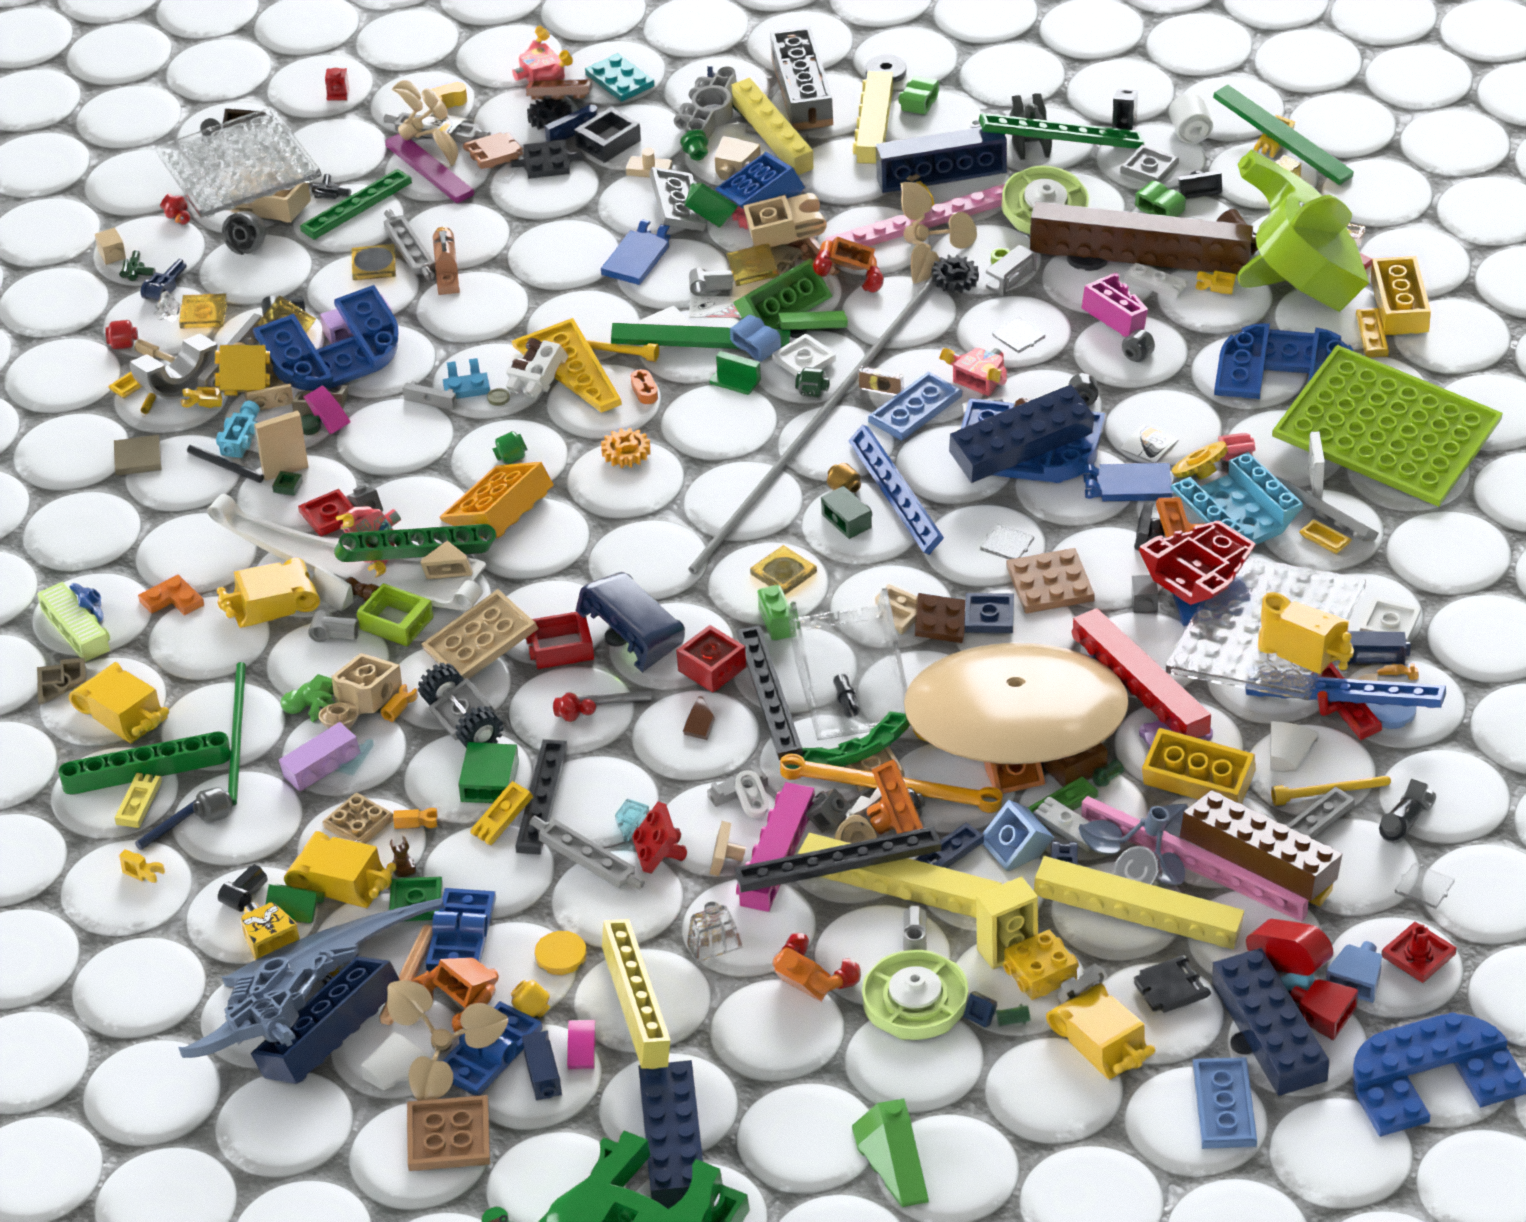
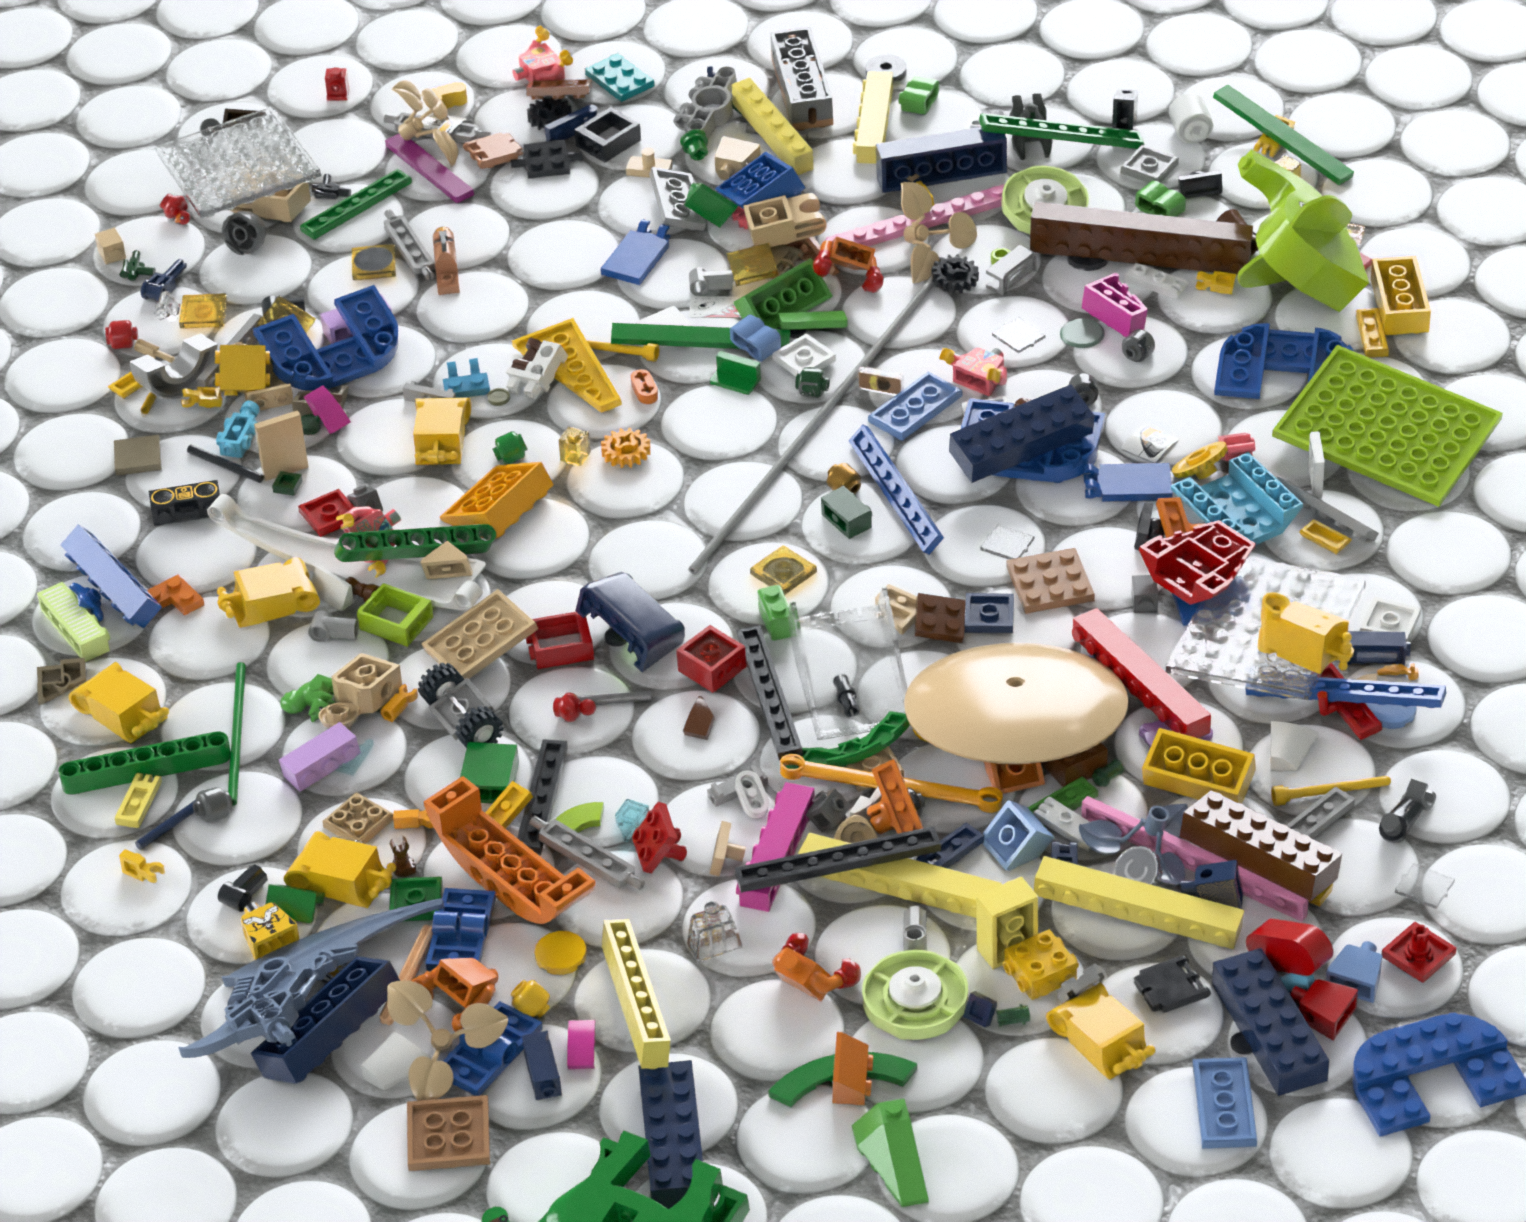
none -> brick [61,524,162,628]
none -> black piece [149,480,220,526]
none -> yellow piece [413,398,472,465]
none -> orange slope [423,776,596,924]
none -> lime tile [556,802,604,833]
none -> clear yellow brick [558,426,591,466]
none -> green tile [768,1052,917,1108]
none -> orange slope [832,1032,873,1105]
none -> piece [1060,319,1105,348]
none -> torso [1181,860,1243,909]

